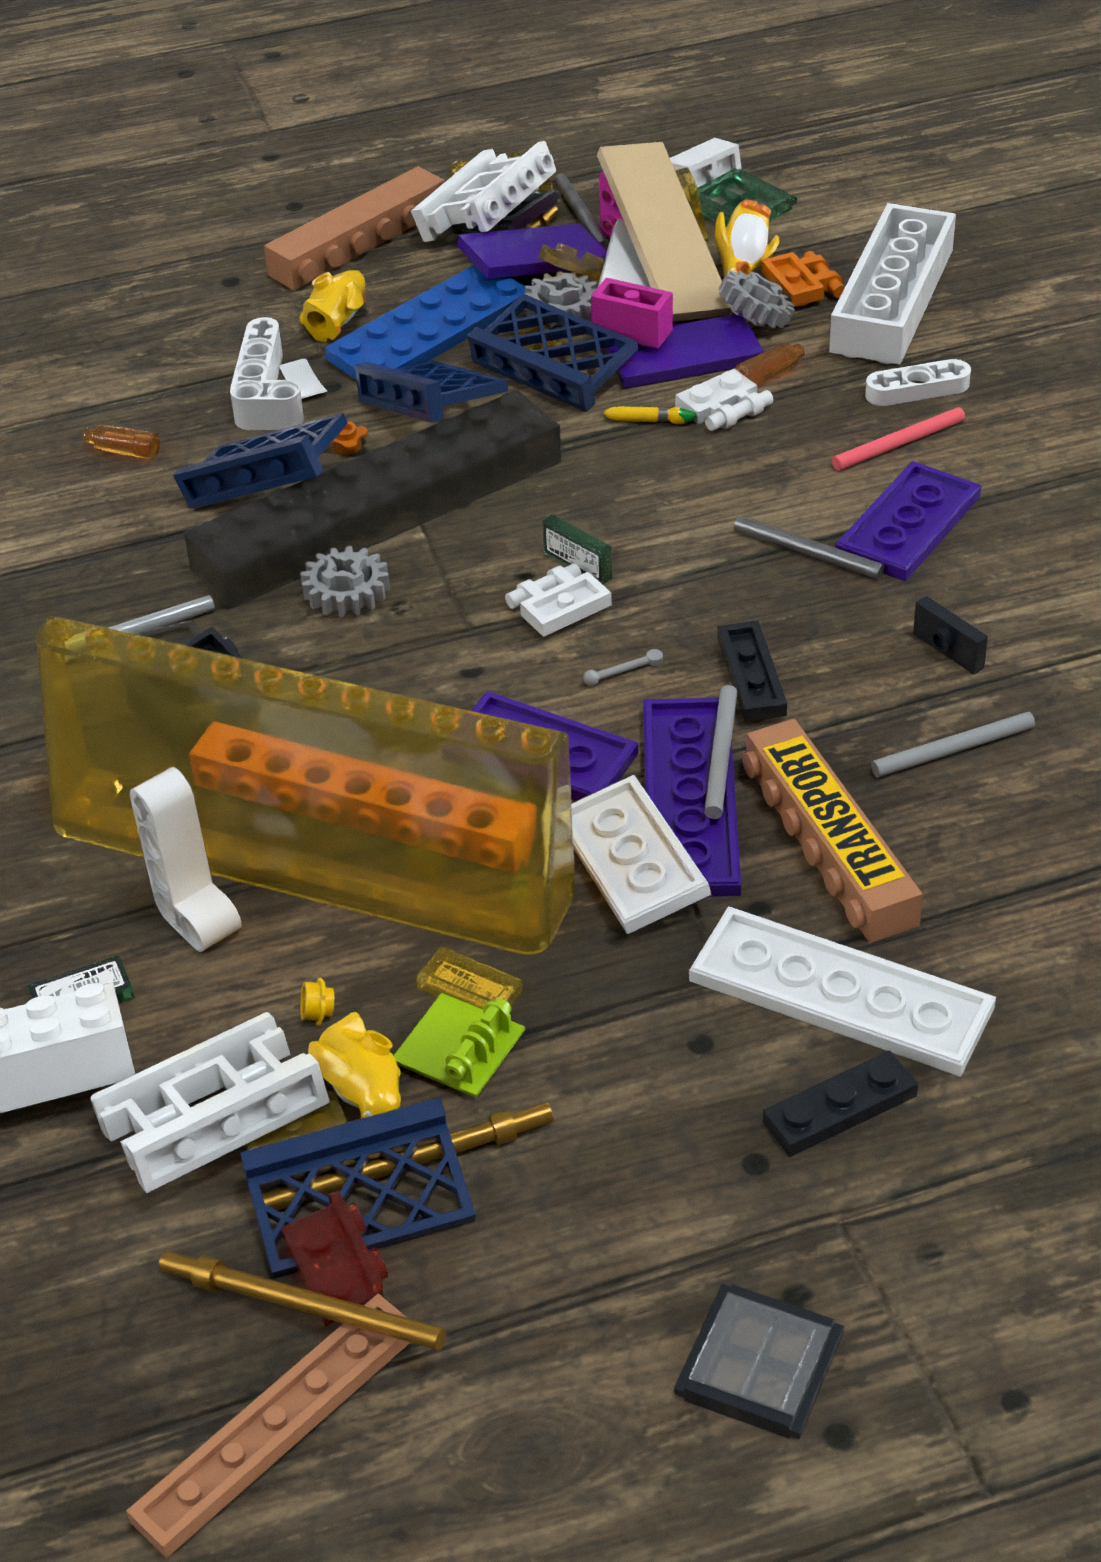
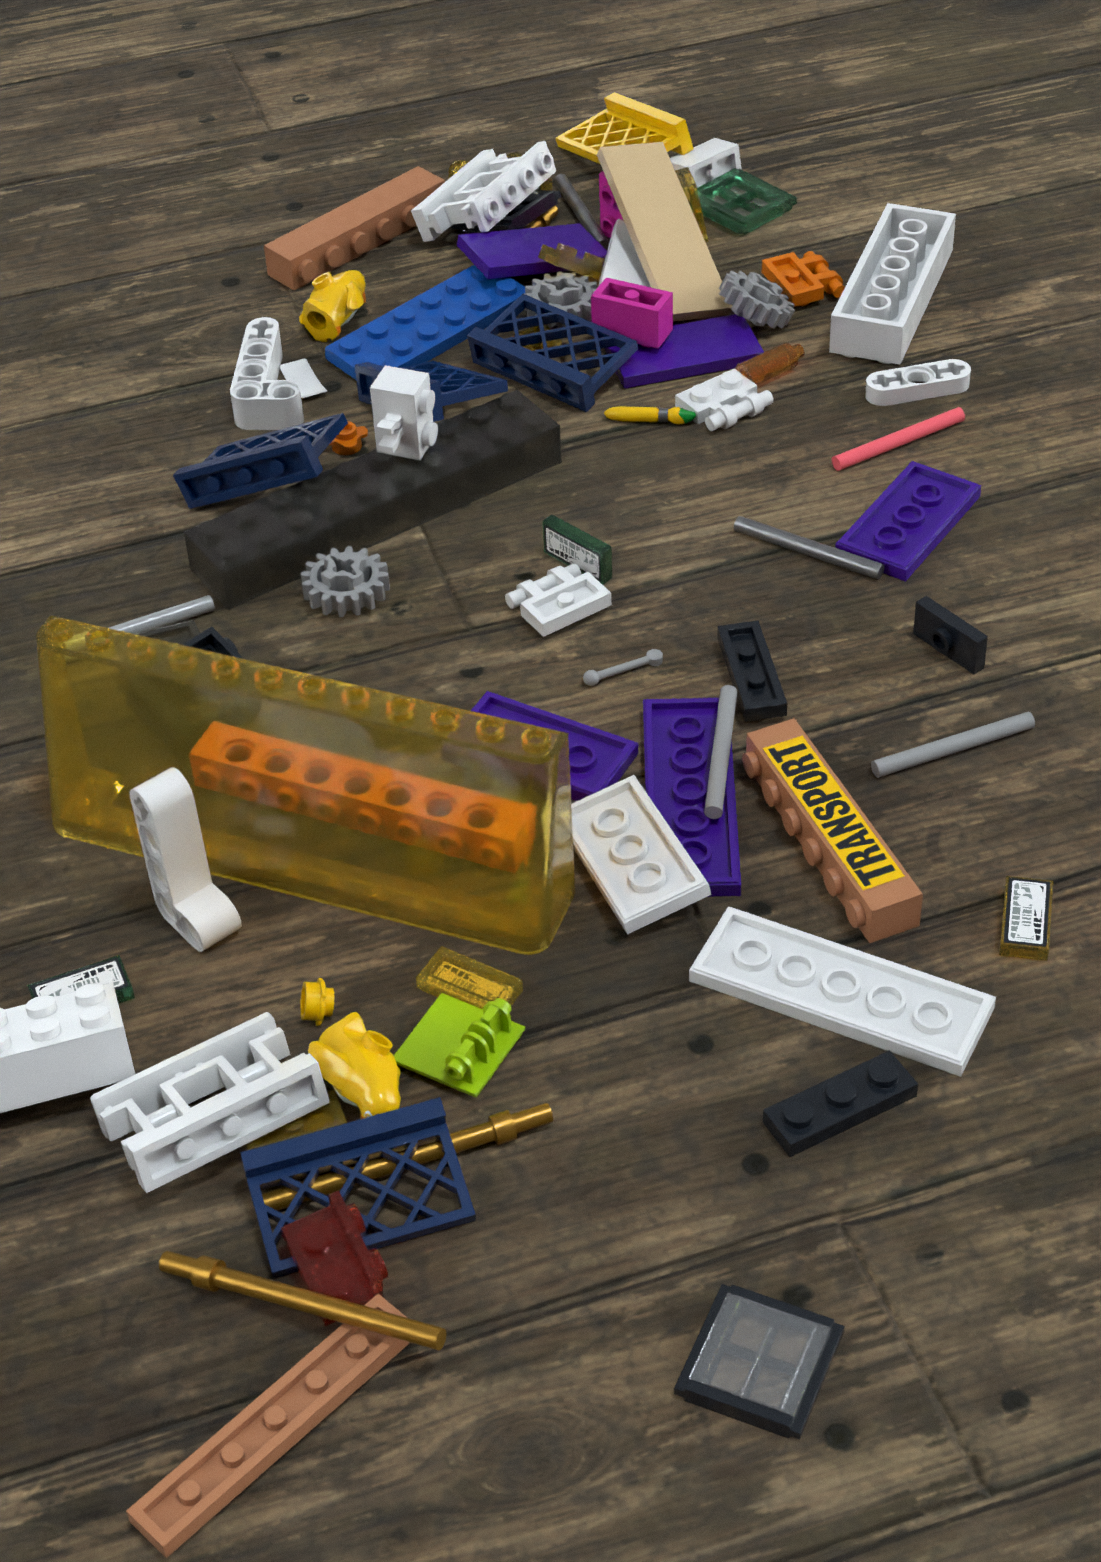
clear orange cylinder [83,424,160,460] -> none
animal [714,199,779,277] -> none
none -> white brick [370,365,438,460]
none -> yellow fence [555,92,694,165]
none -> tile [999,876,1053,961]

